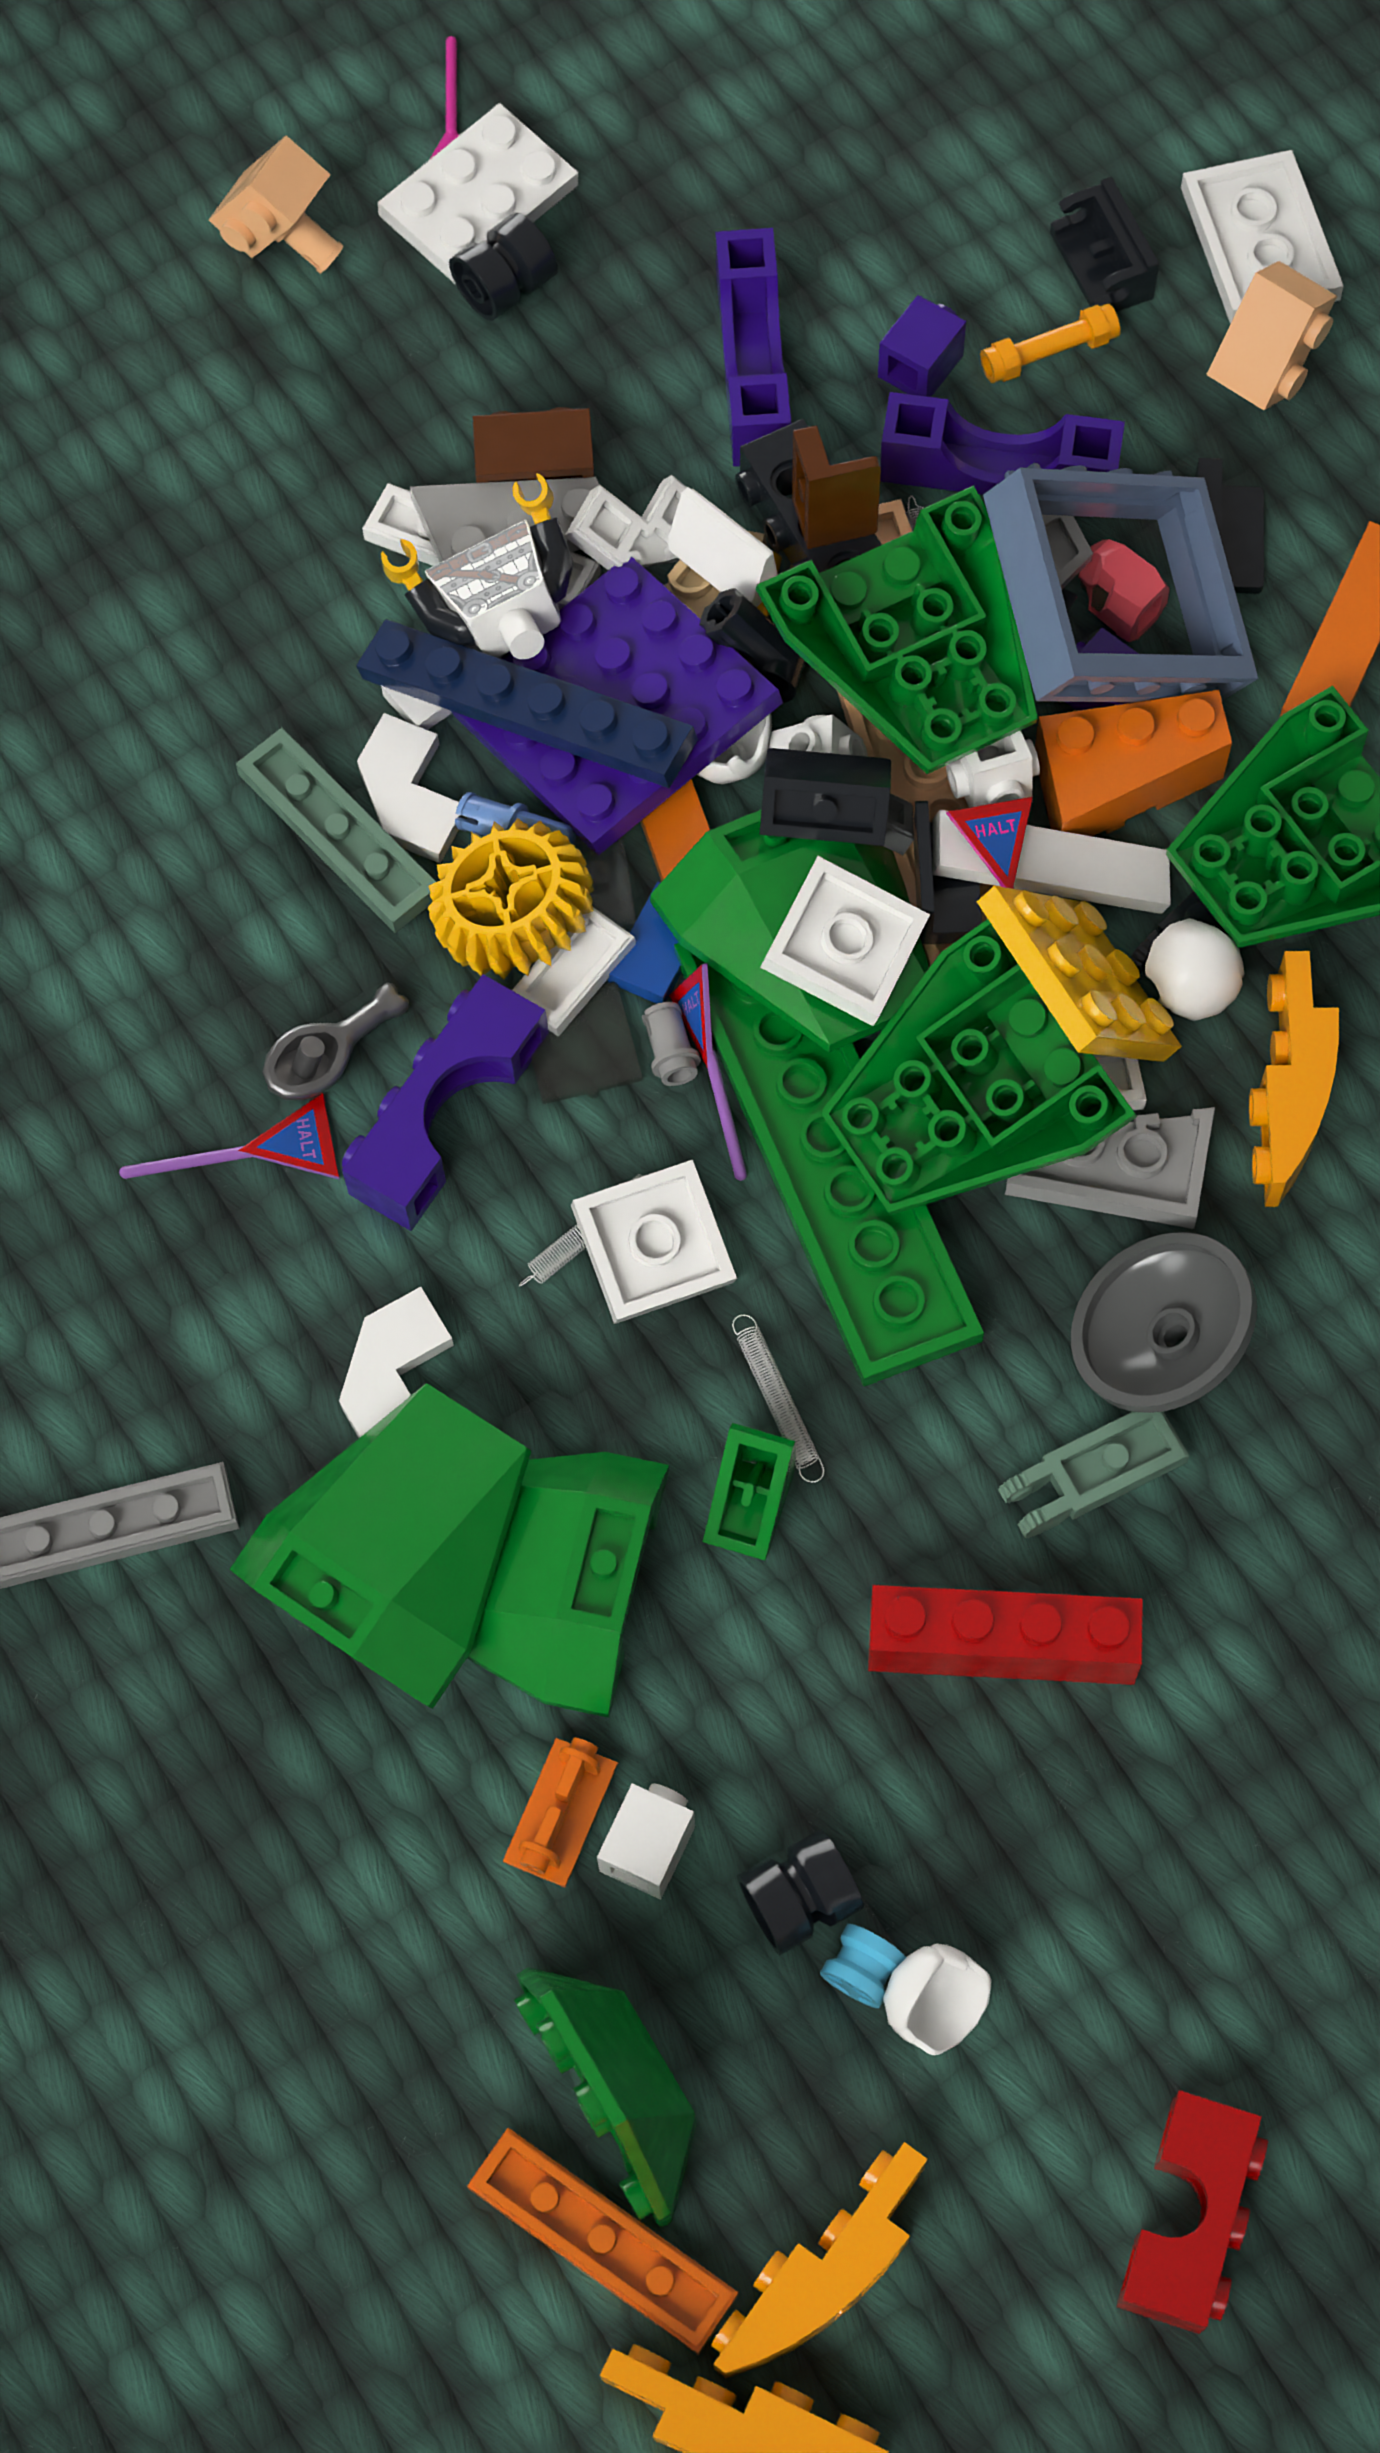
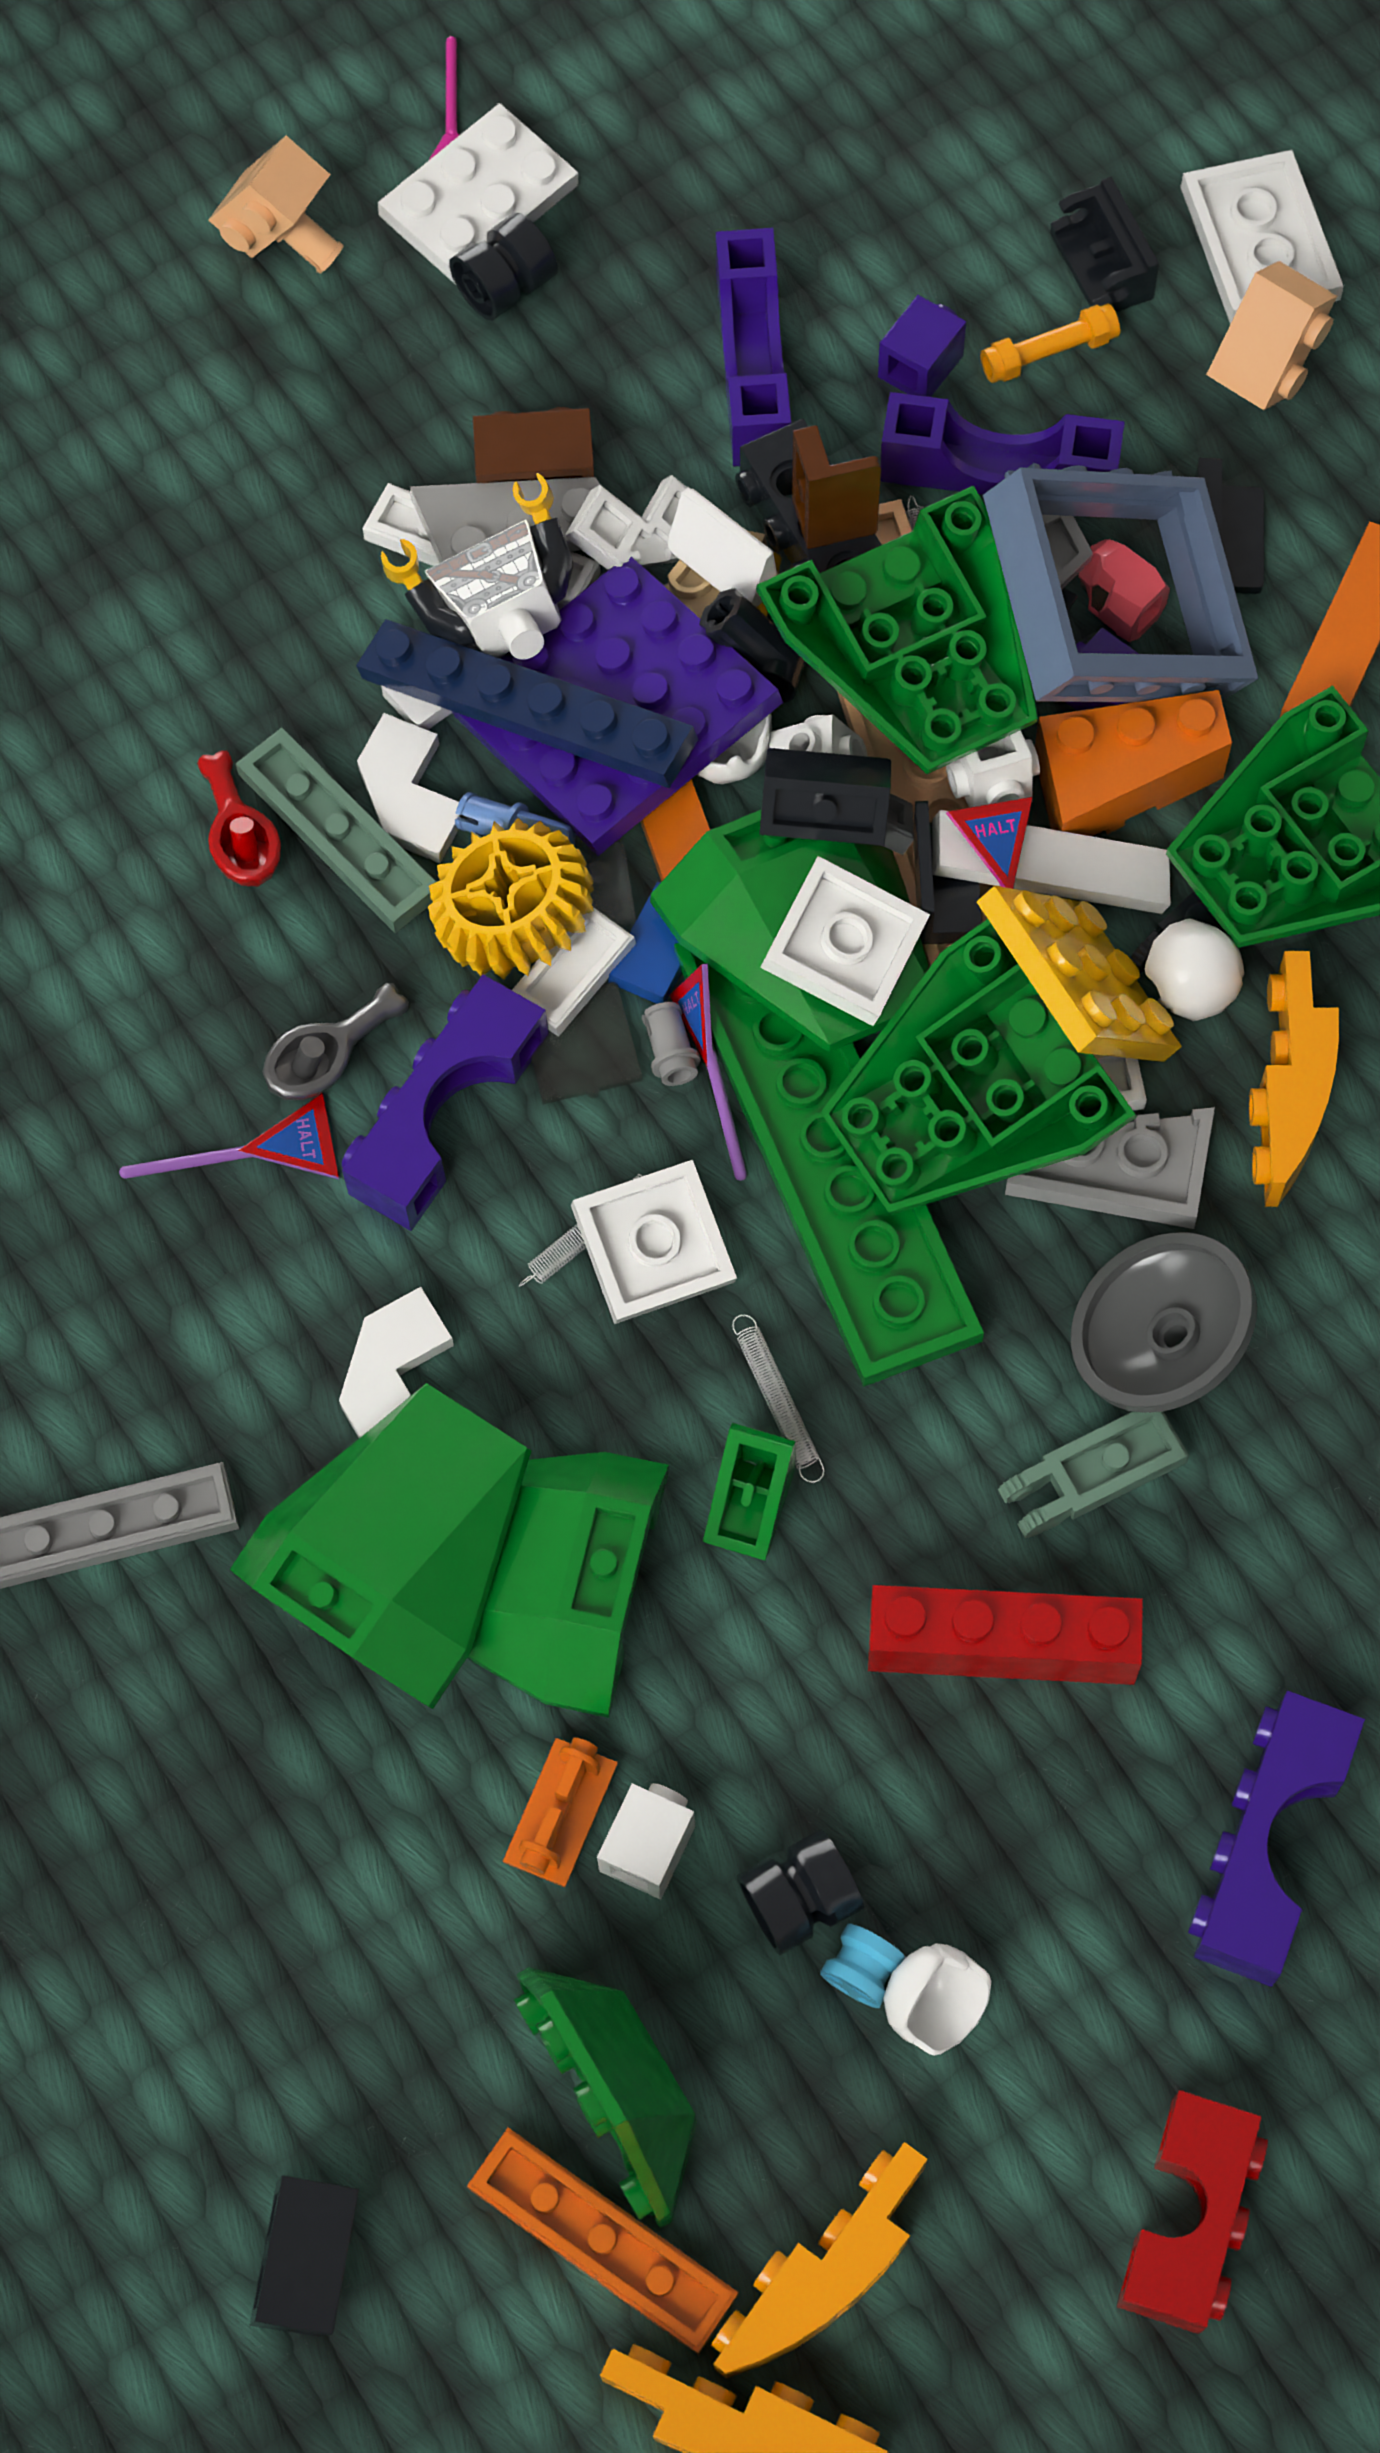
none -> red piece [197,750,281,886]
none -> black hinge [250,2175,359,2337]
none -> dark purple arch [1188,1691,1365,1987]

